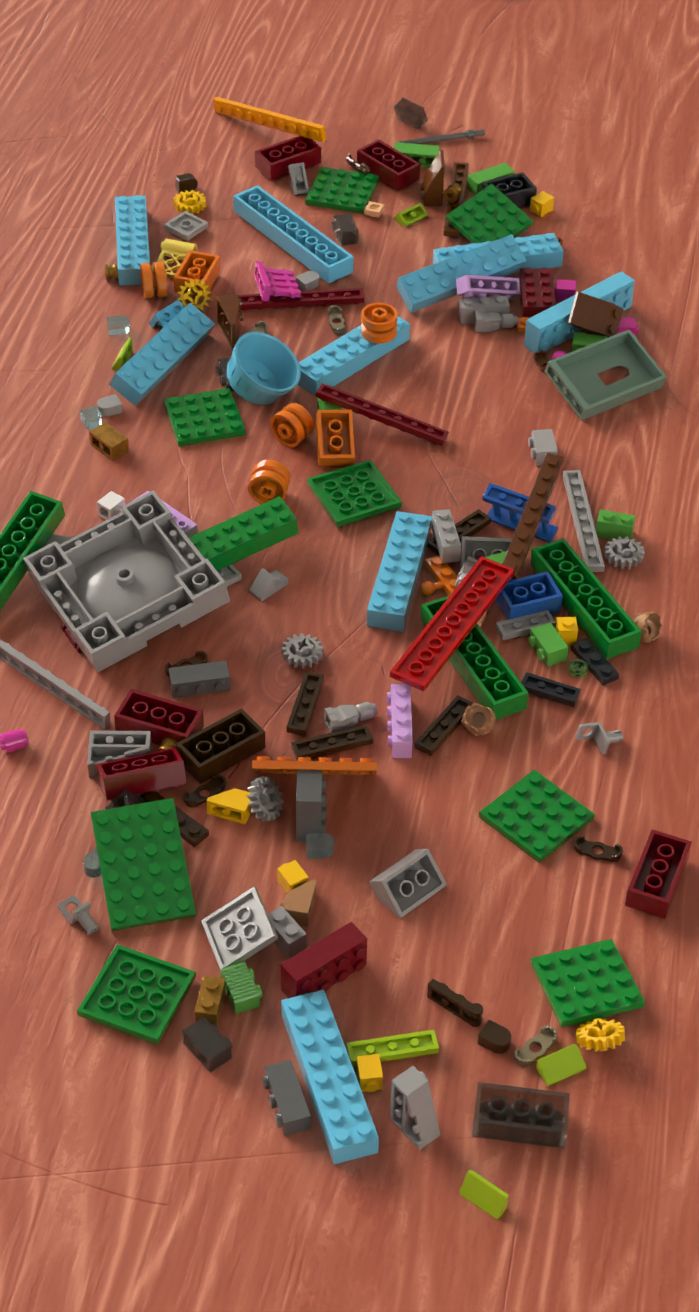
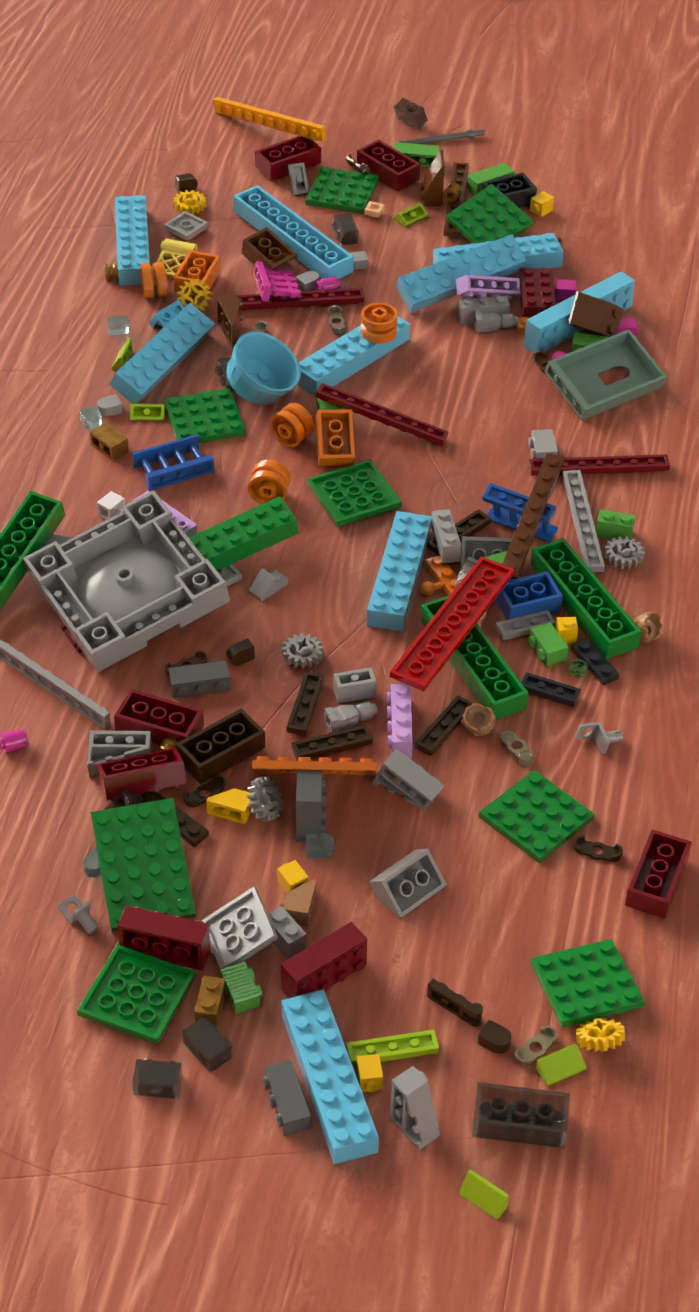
none -> dark red brick [118,906,211,971]
none -> lime slope [130,404,165,421]
none -> clear smoke brick [132,1059,183,1099]
none -> blue fence [133,434,214,491]
none -> dark brown piece [226,638,255,666]
none -> reddish brown slope [241,227,297,270]
none -> dark pink brick [316,276,340,291]
none -> light grey brick [333,667,376,703]
none -> light grey piece [350,251,368,270]
none -> light grey wedge [372,749,444,811]
none -> dark tan piece [499,730,534,767]
none -> dark red plate [528,454,670,476]

